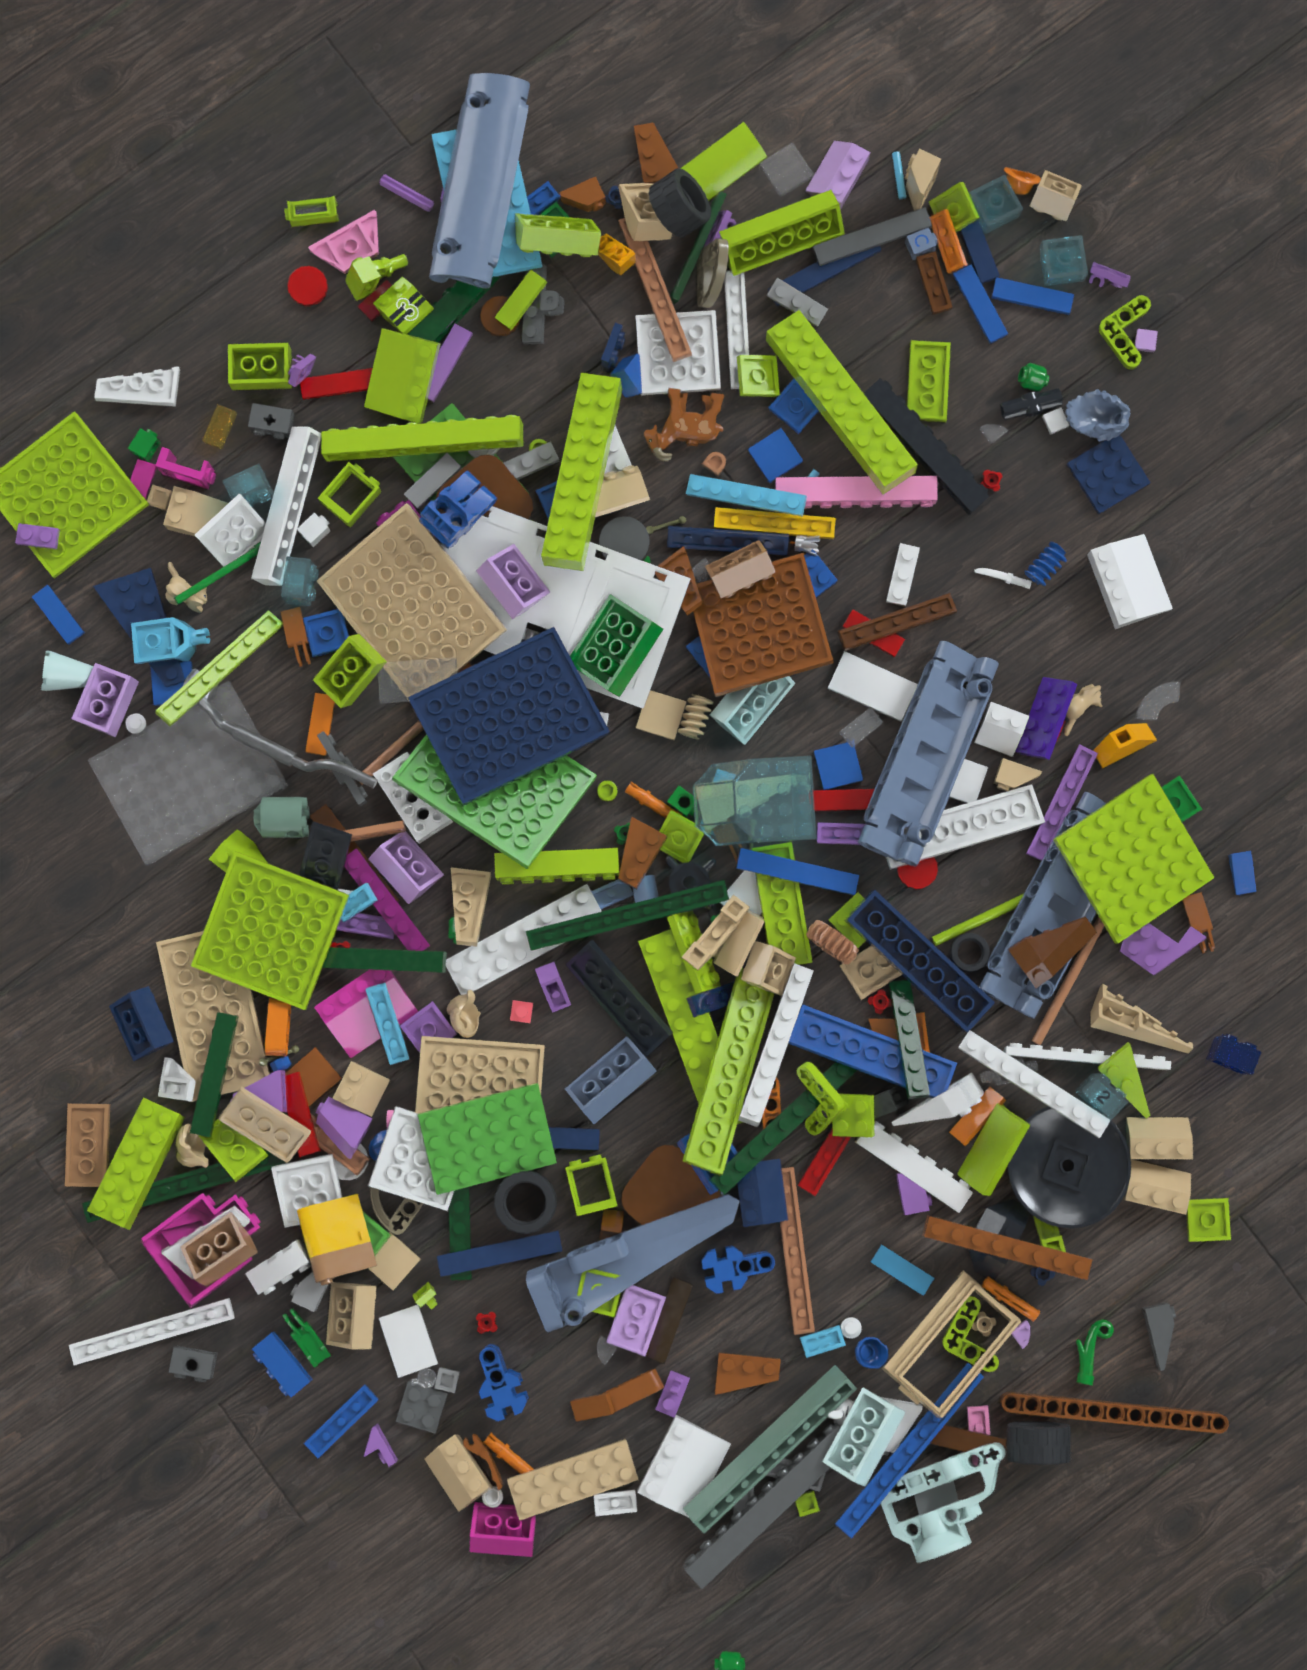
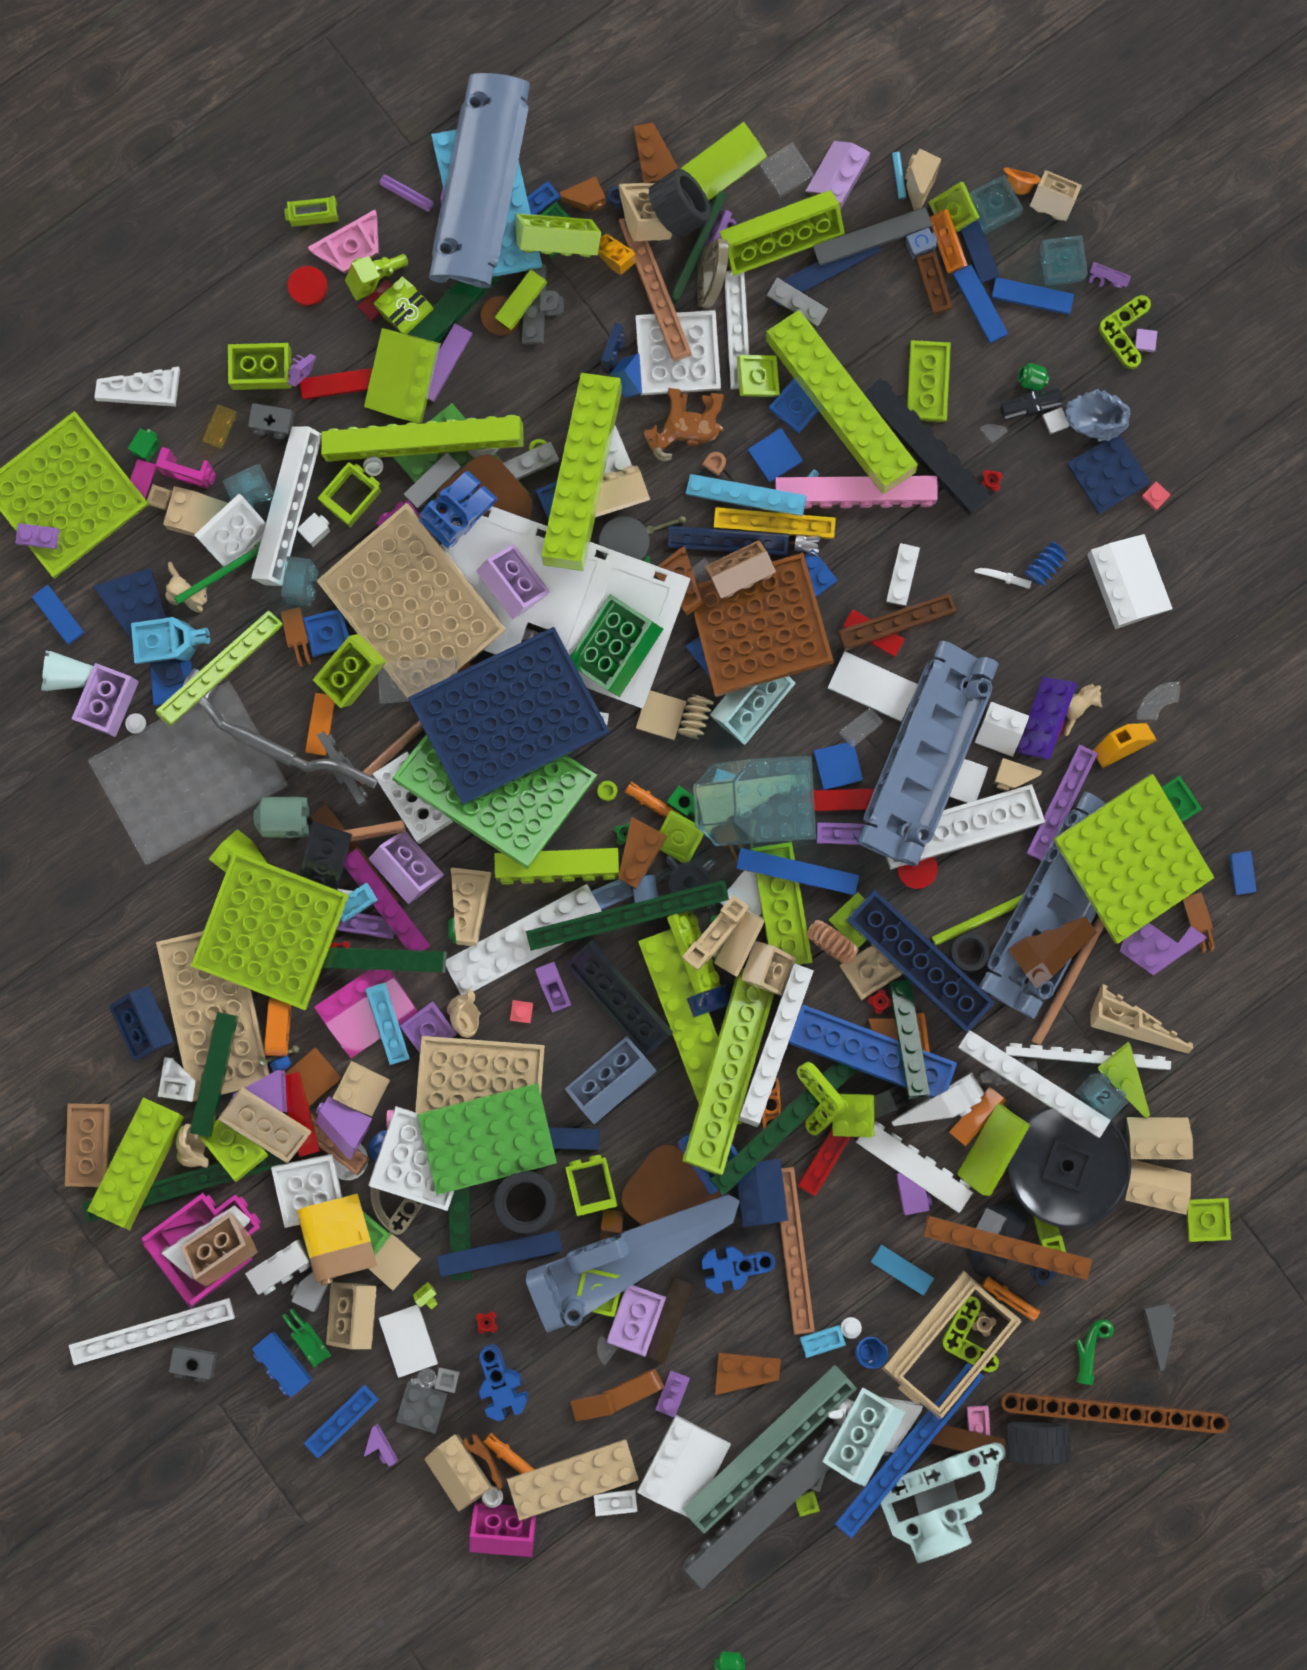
lavender tile [1012,1319,1031,1349] -> none
clear blue brick [1206,1034,1262,1075] -> none
none -> white plate [363,456,383,476]
none -> coral plate [1141,482,1170,511]

